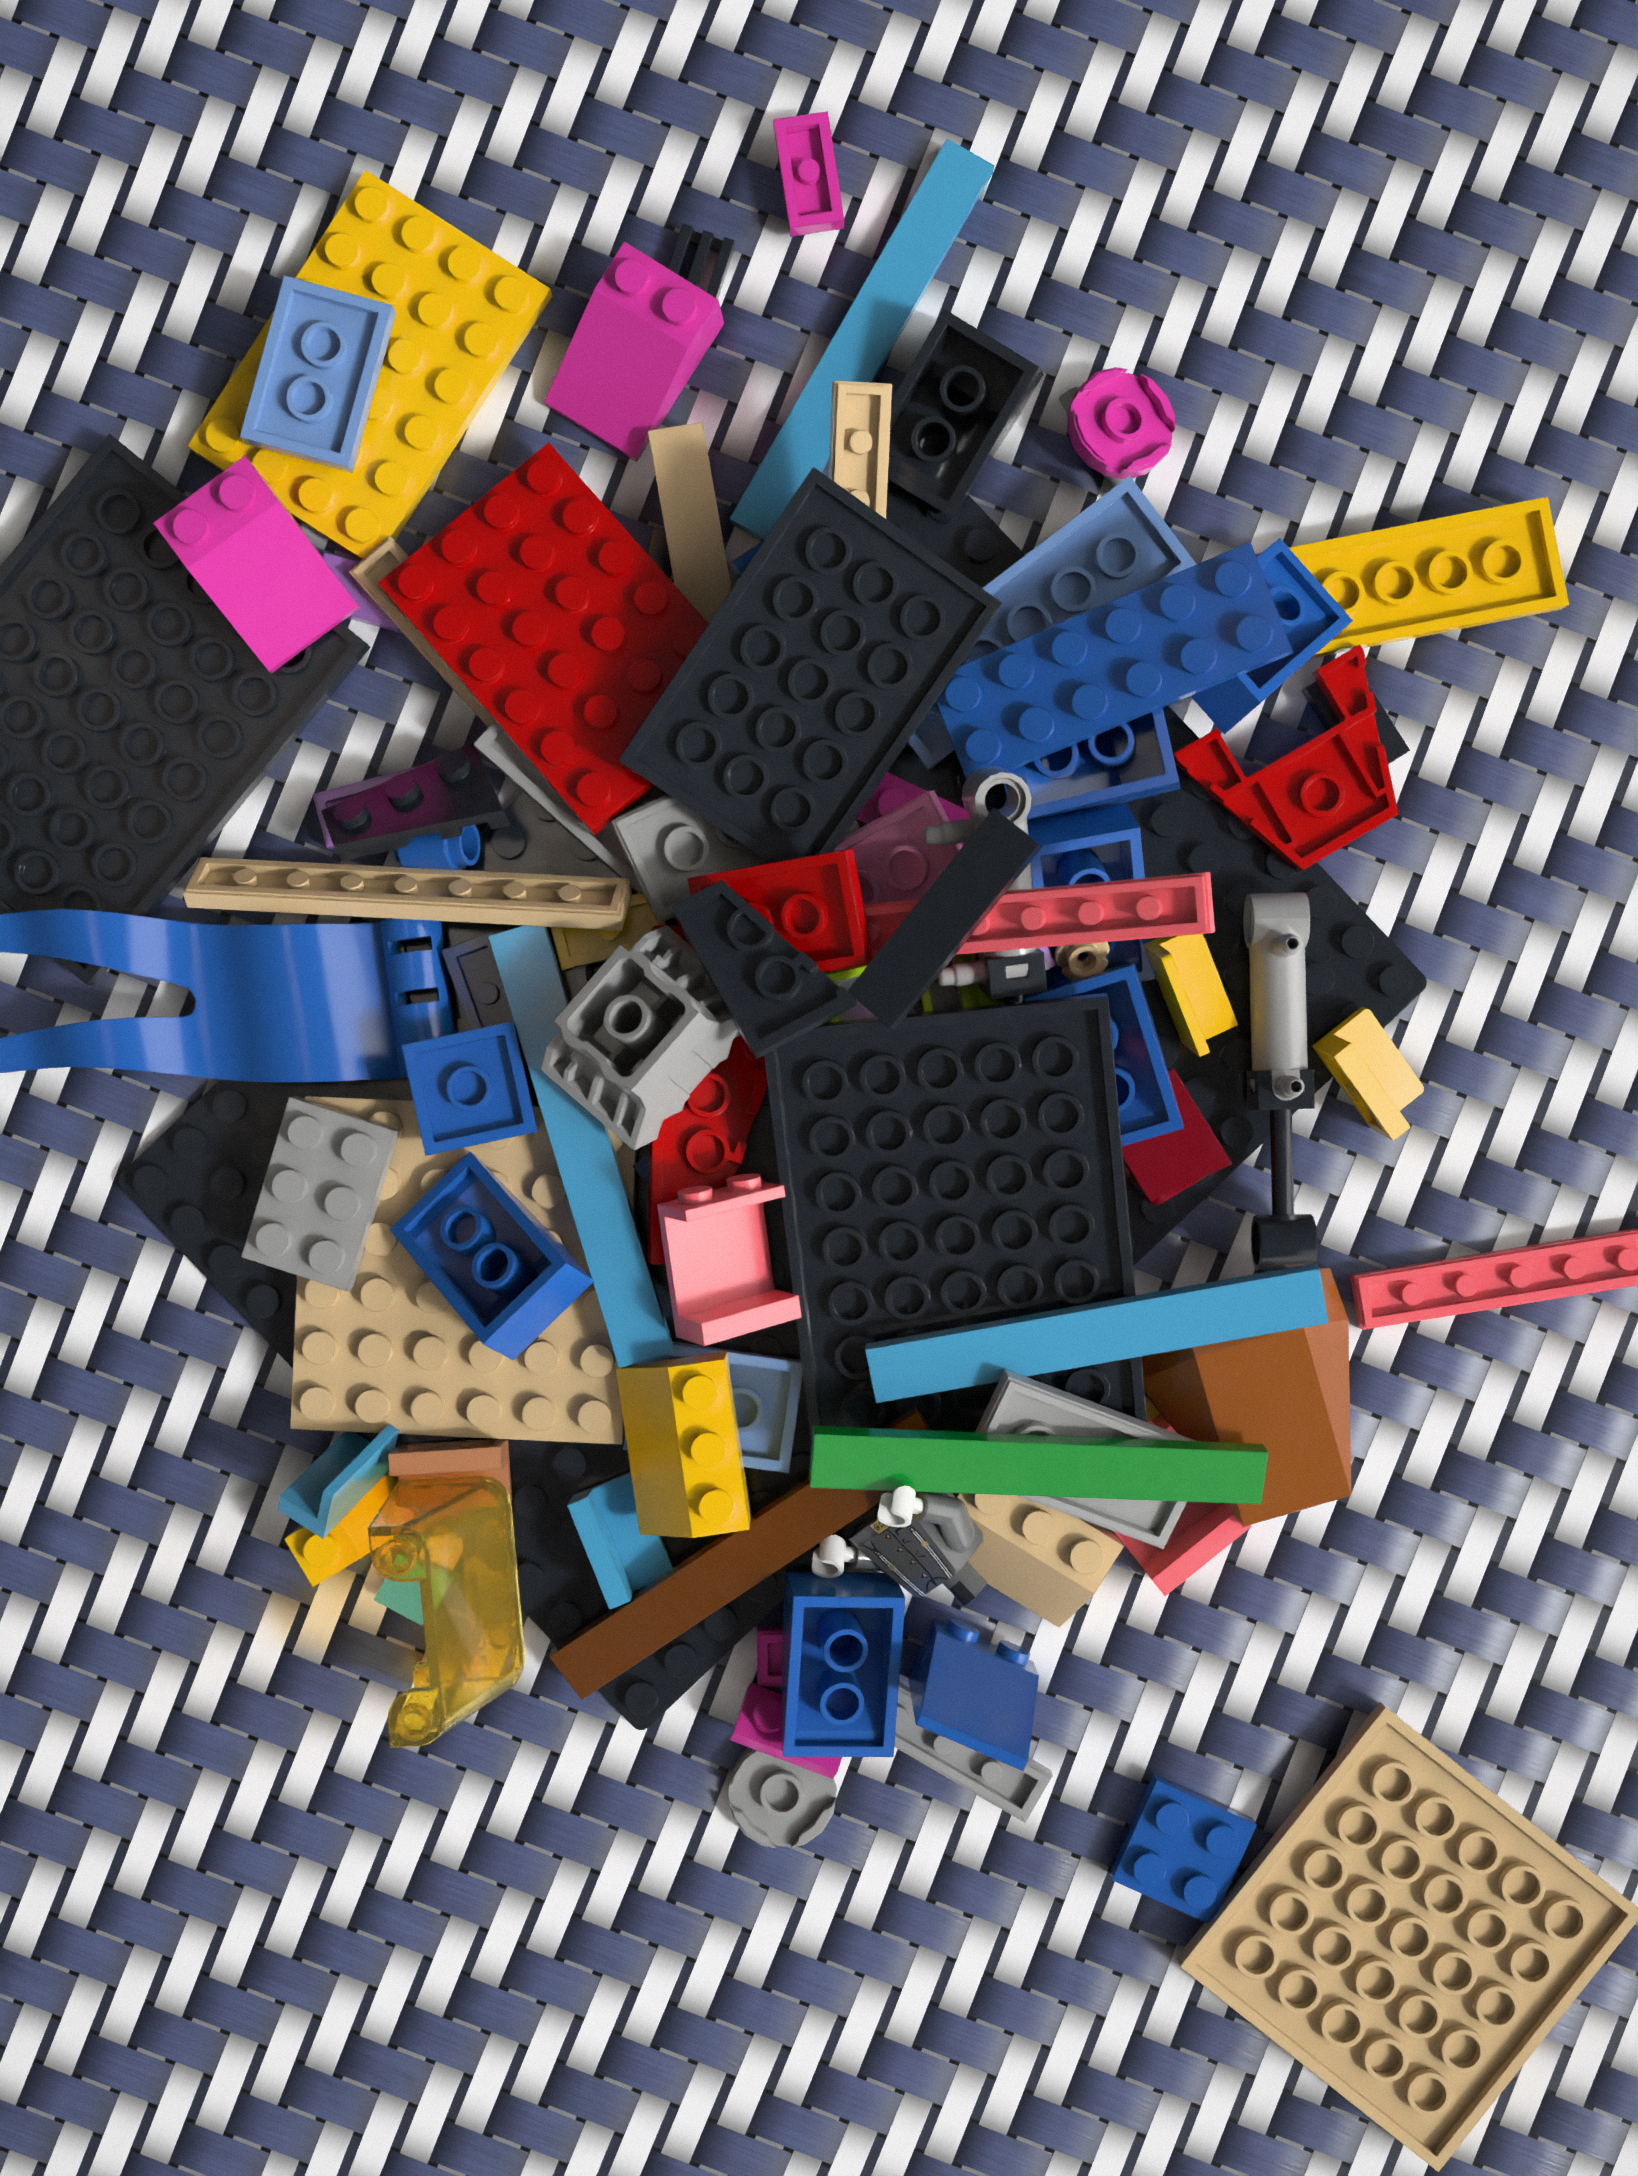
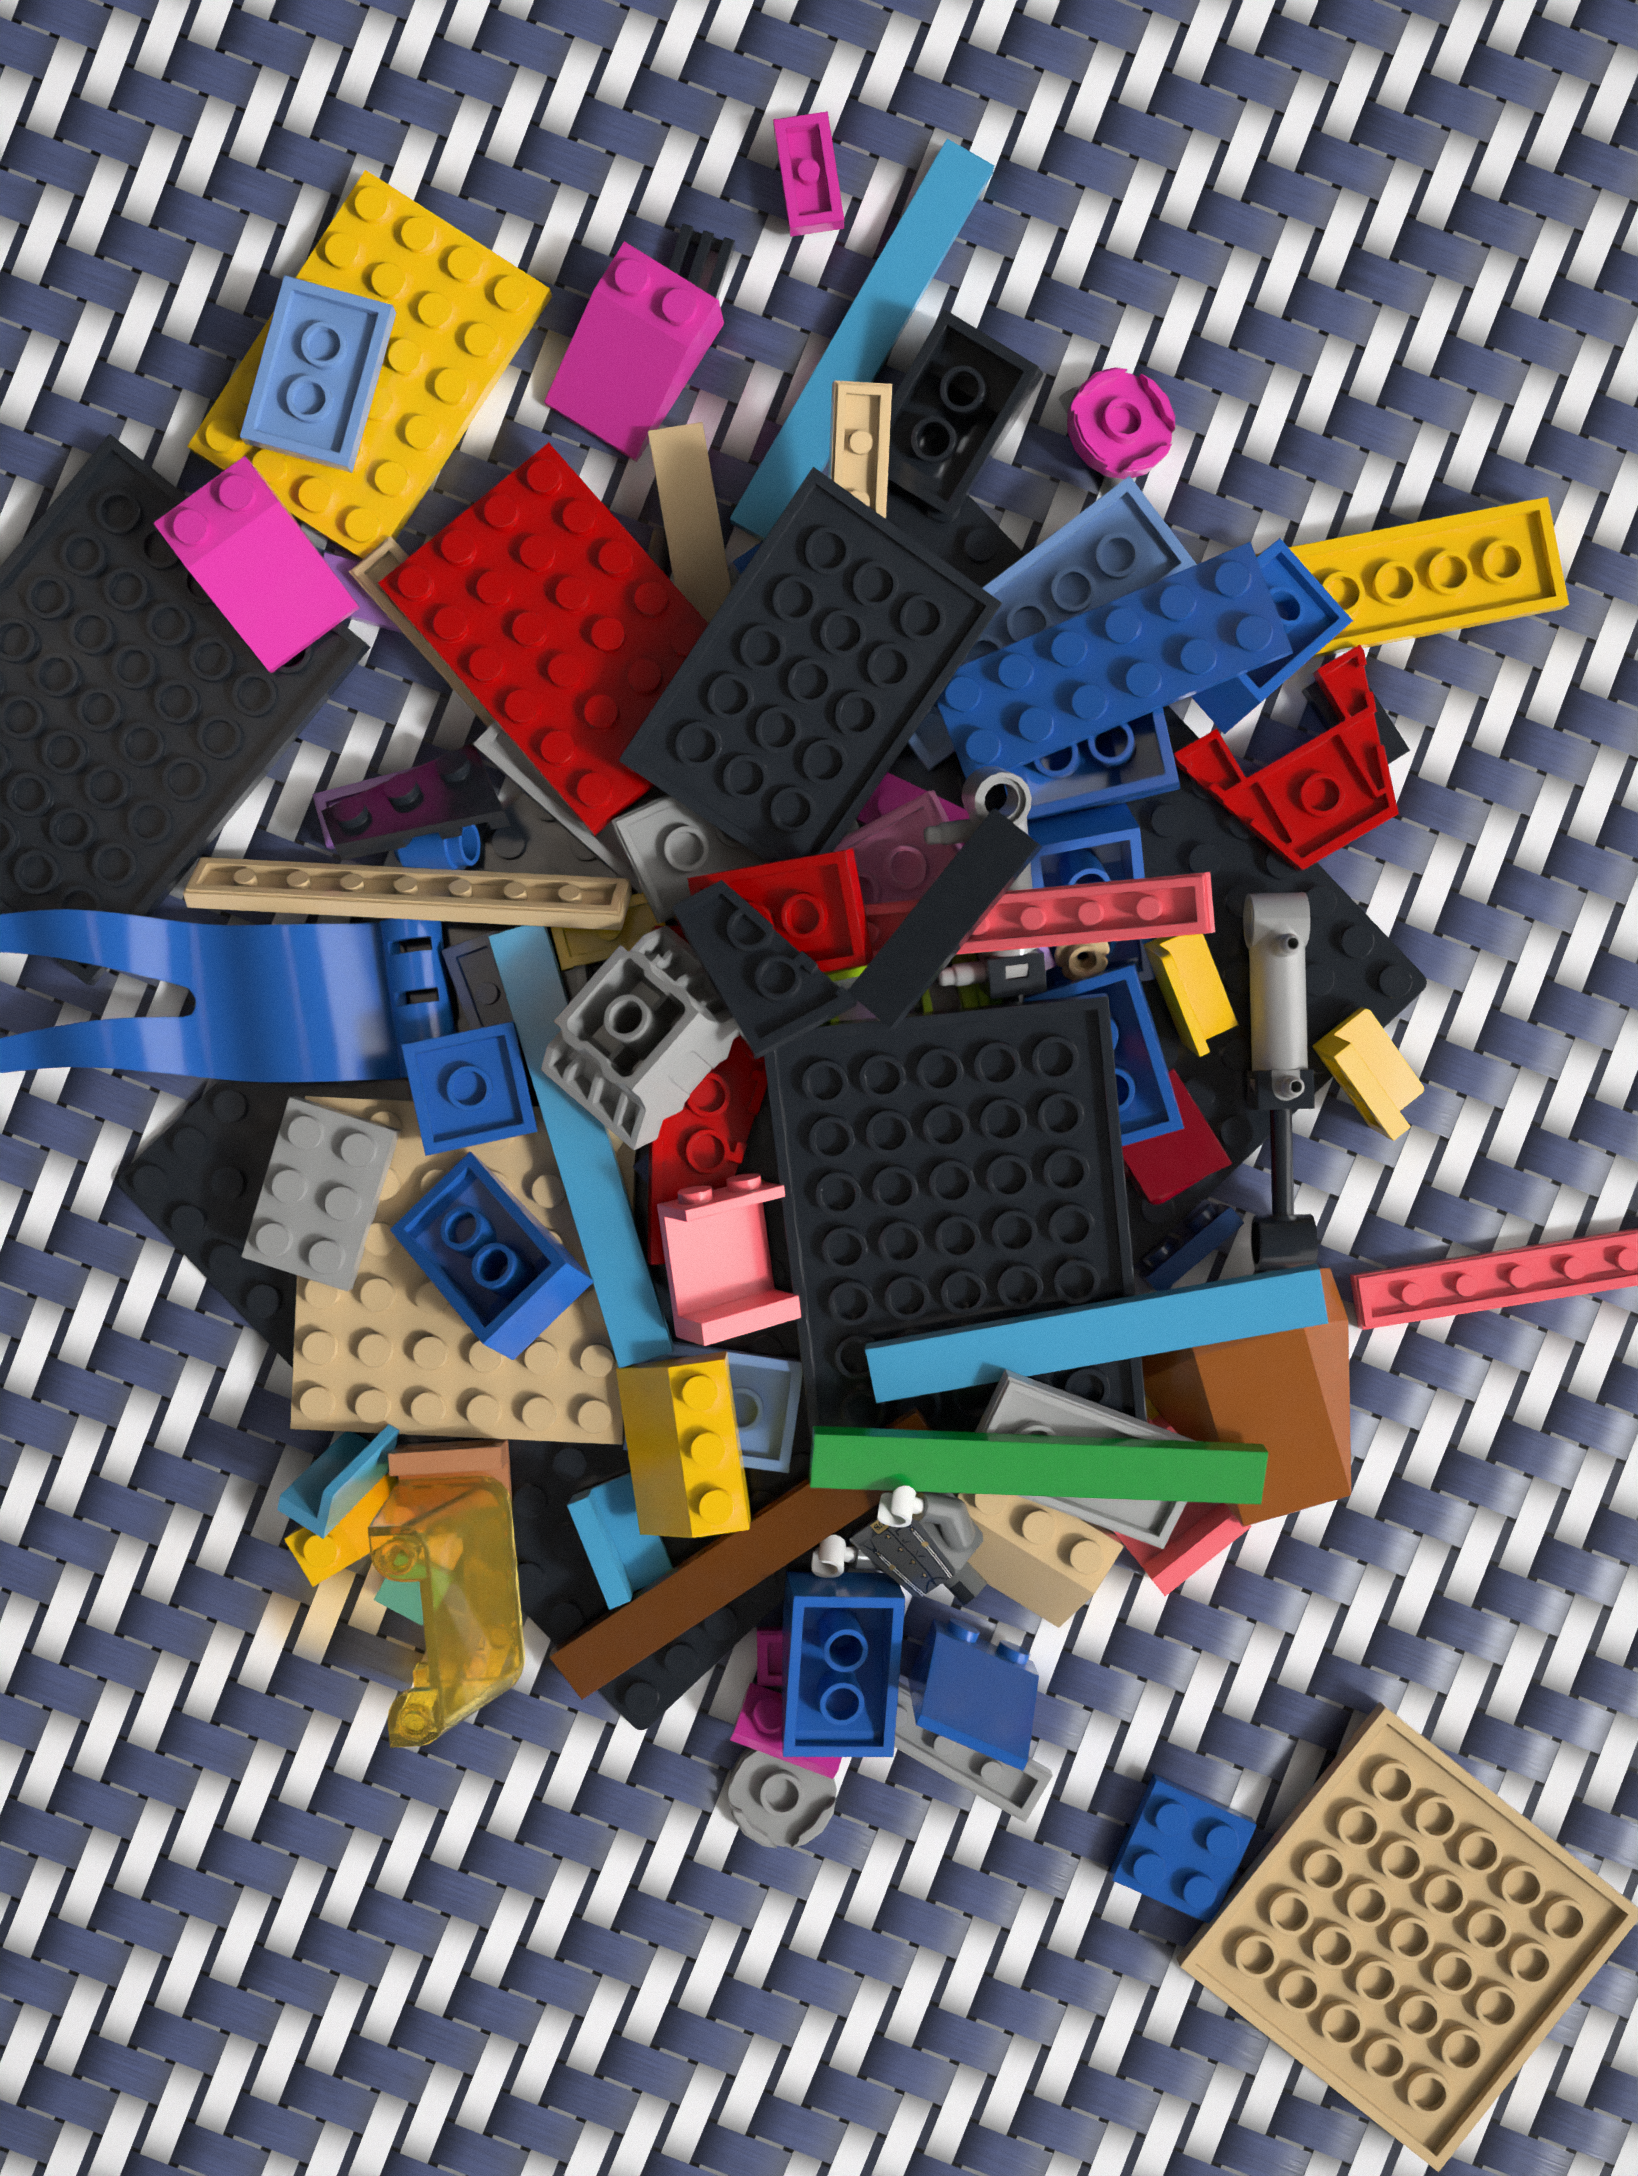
none -> dark blue plate [1138,1204,1245,1292]

